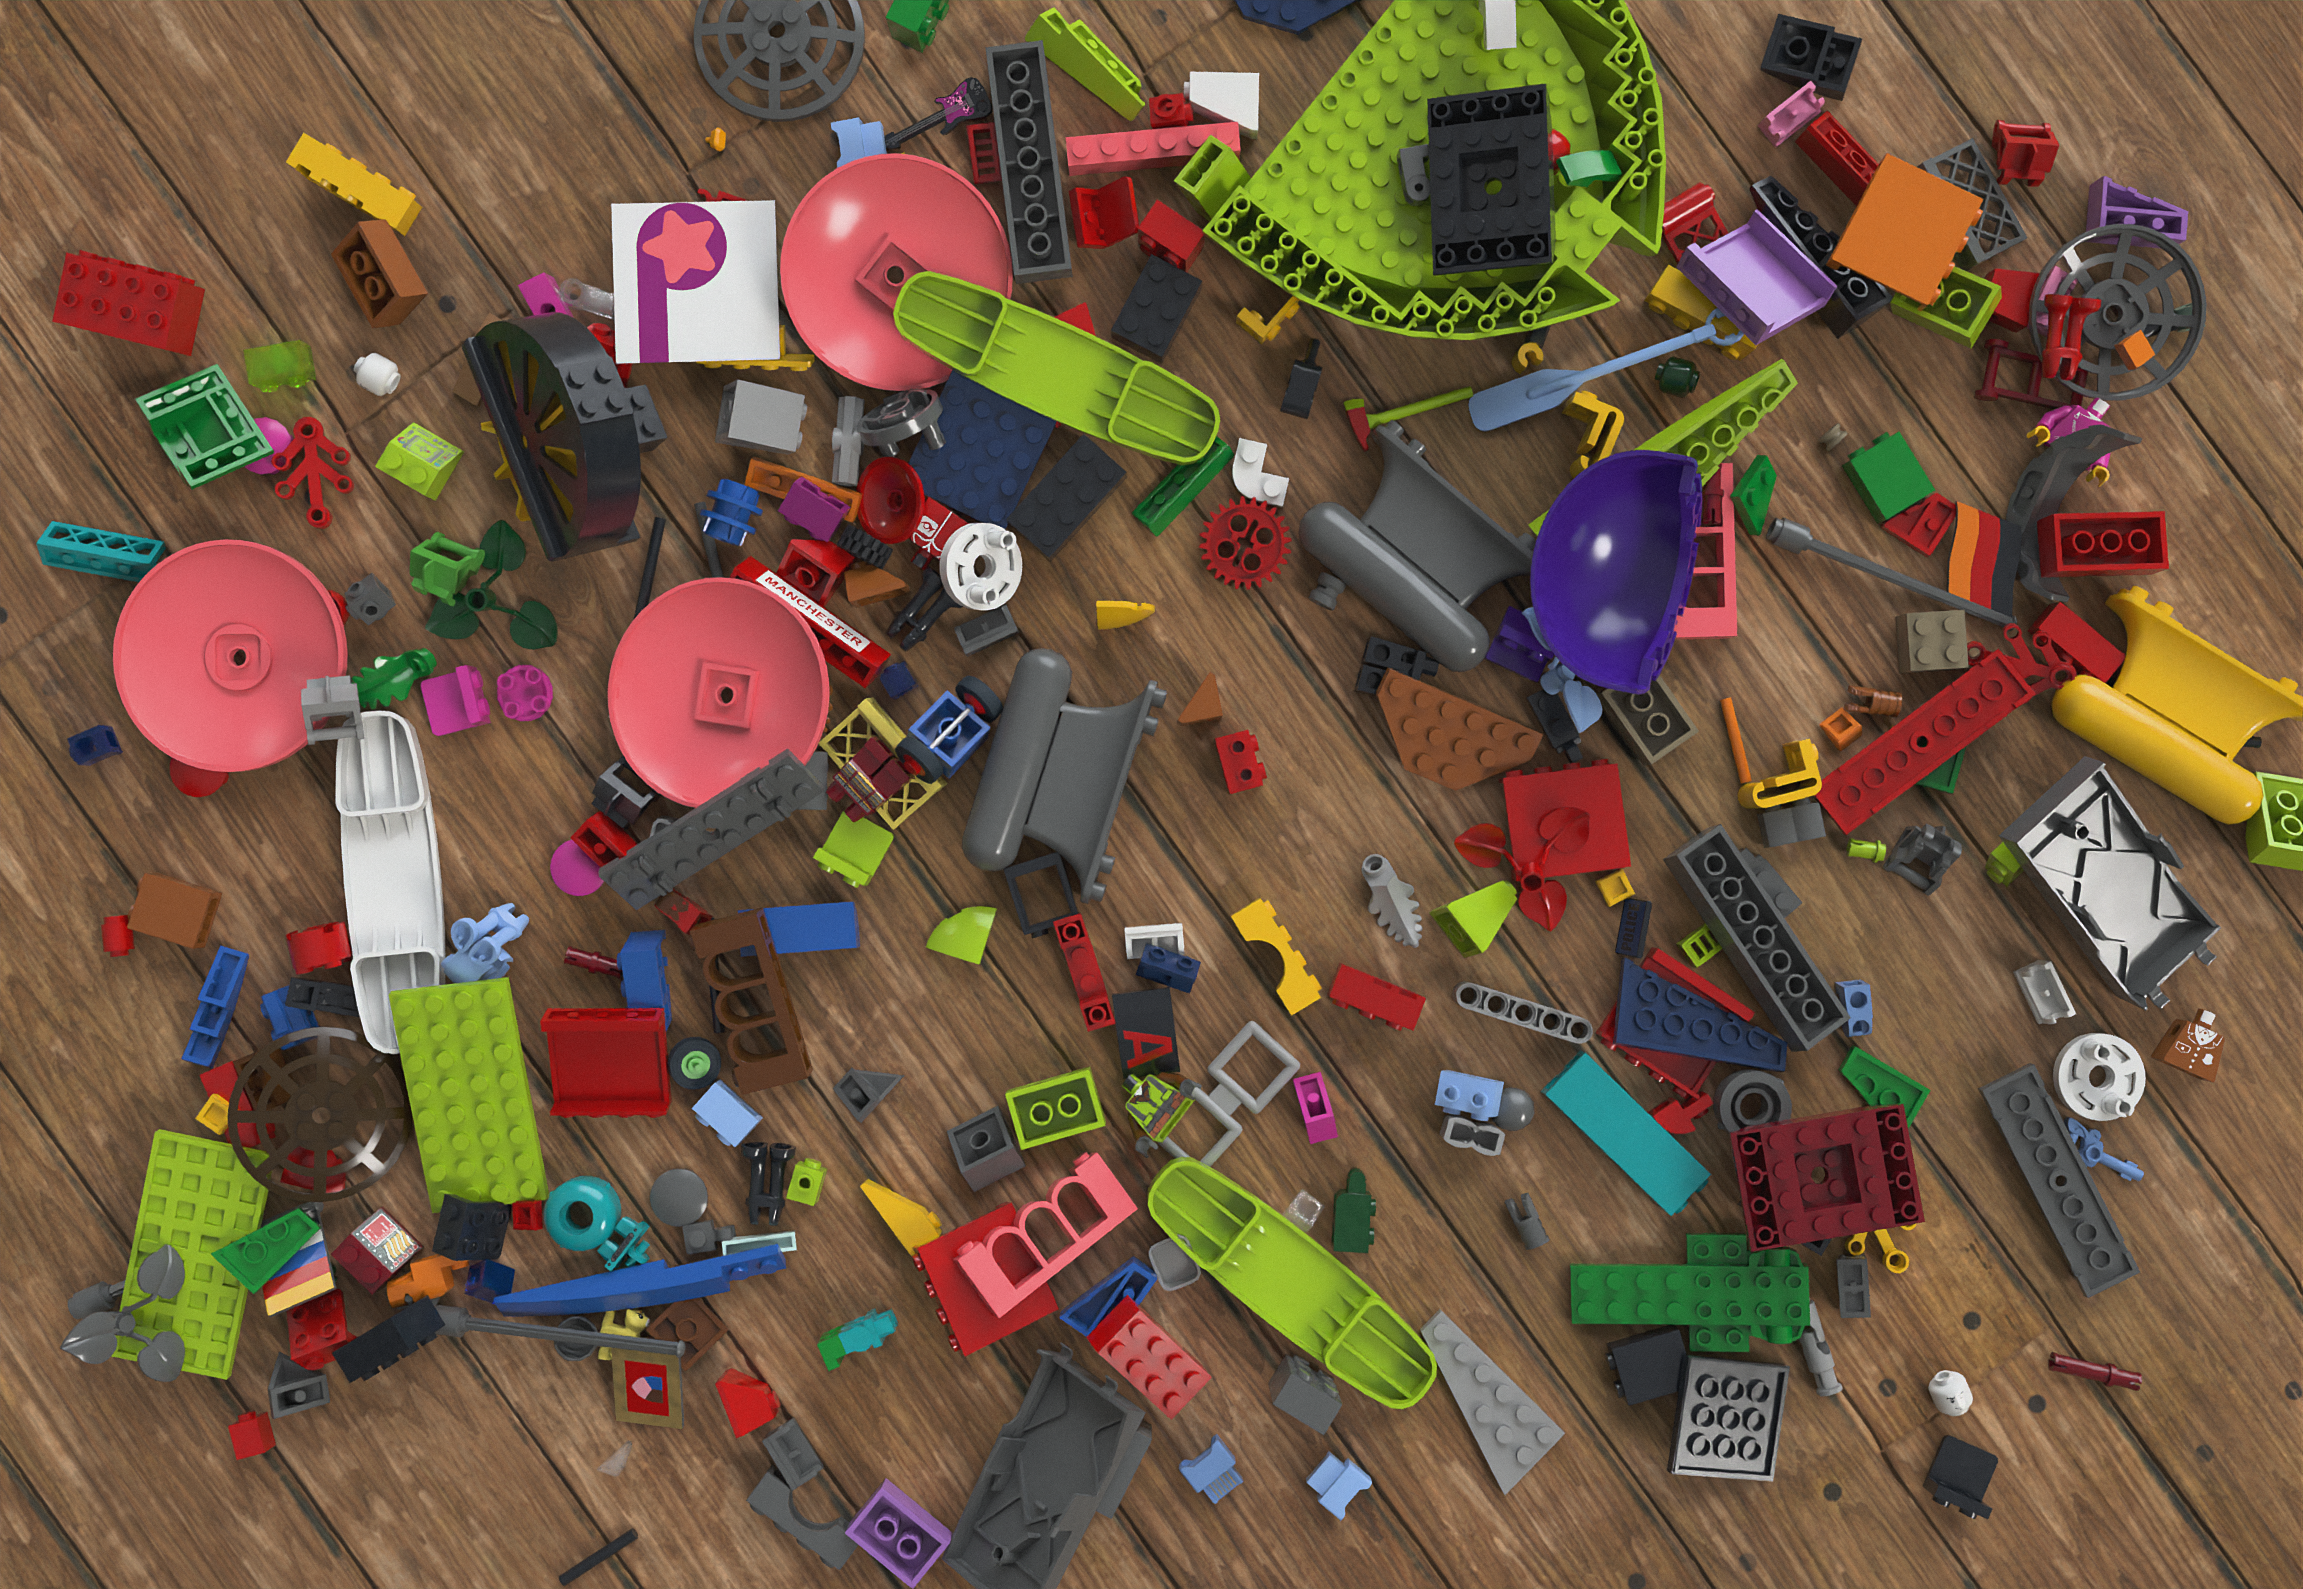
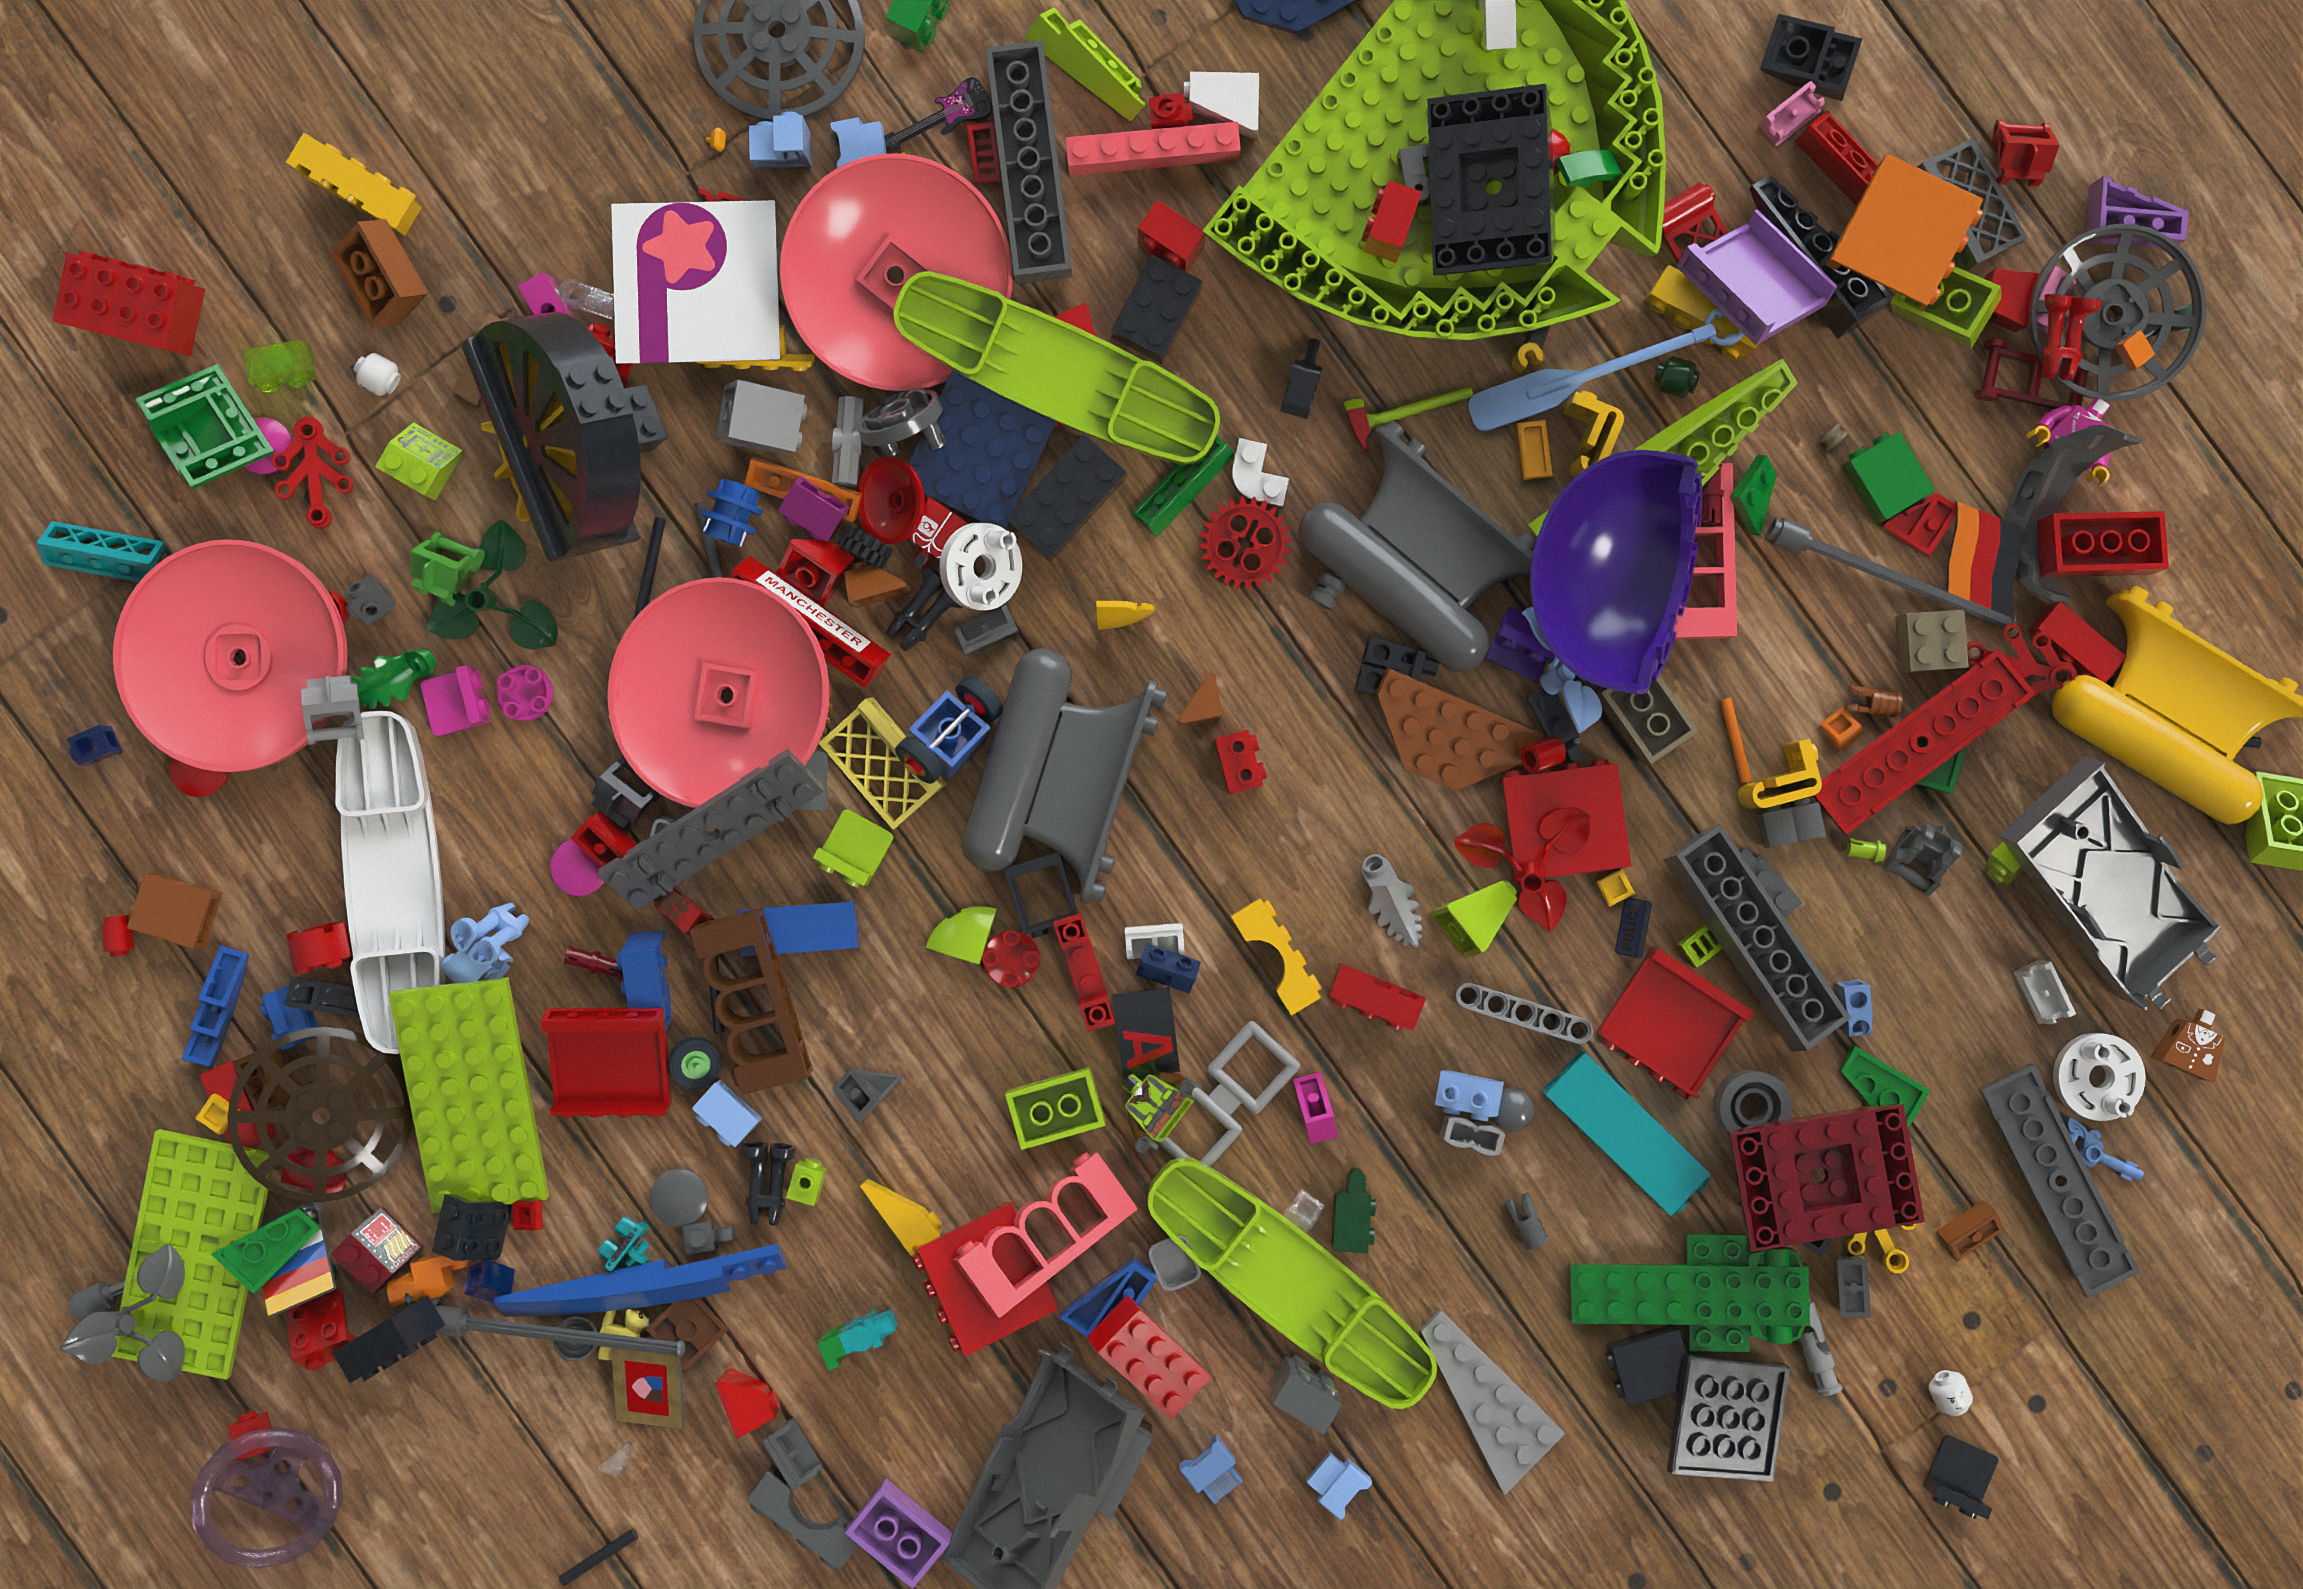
dark grey slope [268,1352,330,1419] -> none
teal piece [544,1176,621,1251] -> none
light aqua piece [722,1230,797,1256] -> none
dark red hips [826,736,915,822] -> none
clear blue brick [880,661,919,700] -> none
dark grey slope [947,1106,1026,1192] -> none
red bracket [1068,176,1139,249] -> none
lime brick [1174,135,1251,222] -> none
yellow bracket [1236,296,1300,345] -> none
dark blue wing [1613,957,1788,1073] -> none
red brick [1647,1091,1714,1134] -> none
dark red pin [2048,1352,2142,1391] -> none
none -> piece [190,1427,343,1569]
none -> light blue brick [749,112,811,168]
none -> red dish [982,930,1040,988]
none -> red brick [1361,180,1422,263]
none -> light orange tile [1516,420,1553,481]
none -> red brick [1520,736,1566,773]
none -> dark orange slope [1937,1200,2005,1261]

